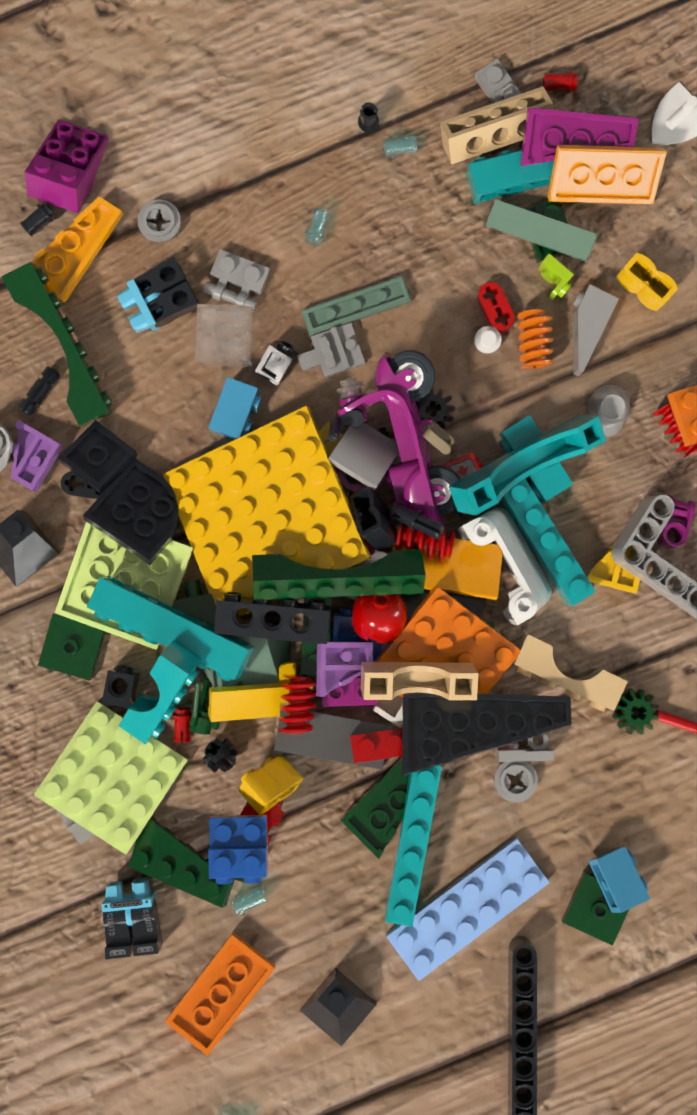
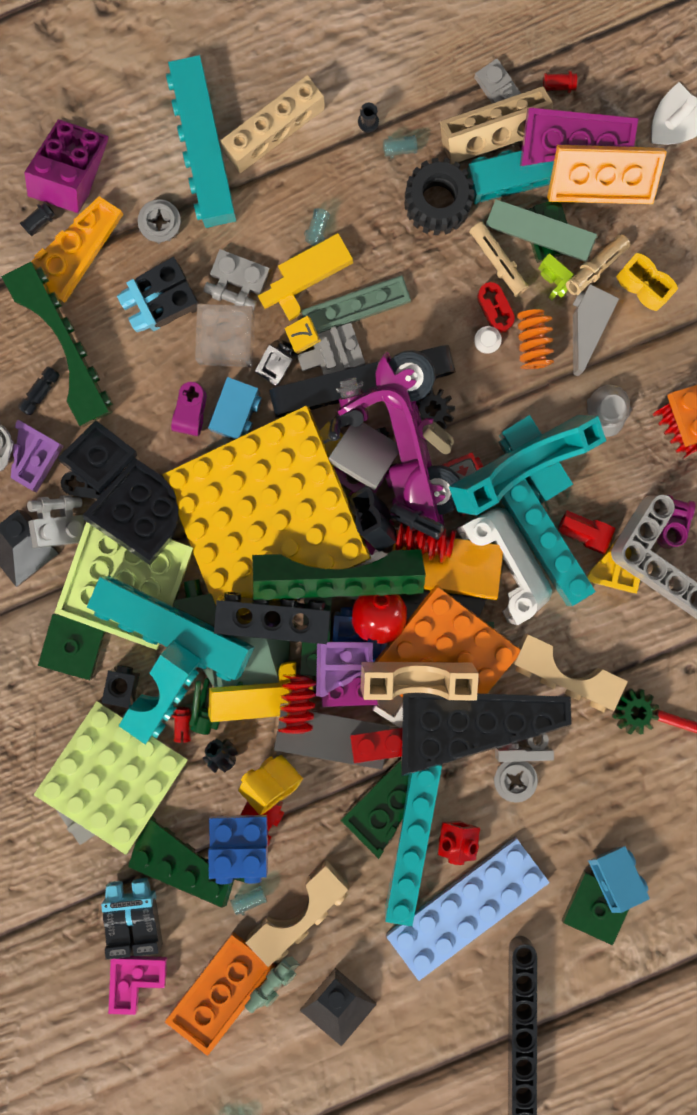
none -> light grey plate [27,495,85,548]
none -> dark pink plate [108,956,167,1015]
none -> teal brick [166,55,236,228]
none -> magenta piece [171,382,207,437]
none -> tan brick [221,75,325,173]
none -> sand green plate [245,957,299,1013]
none -> tan arch [246,860,348,967]
none -> yellow piece [258,233,353,321]
none -> black beam [269,345,456,418]
none -> yellow tile [284,316,321,354]
none -> black tyre [404,158,474,235]
none -> red brick [438,821,480,865]
none -> tan pin [469,221,529,297]
none -> red piece [558,510,616,554]
none -> tan pin [566,234,630,295]

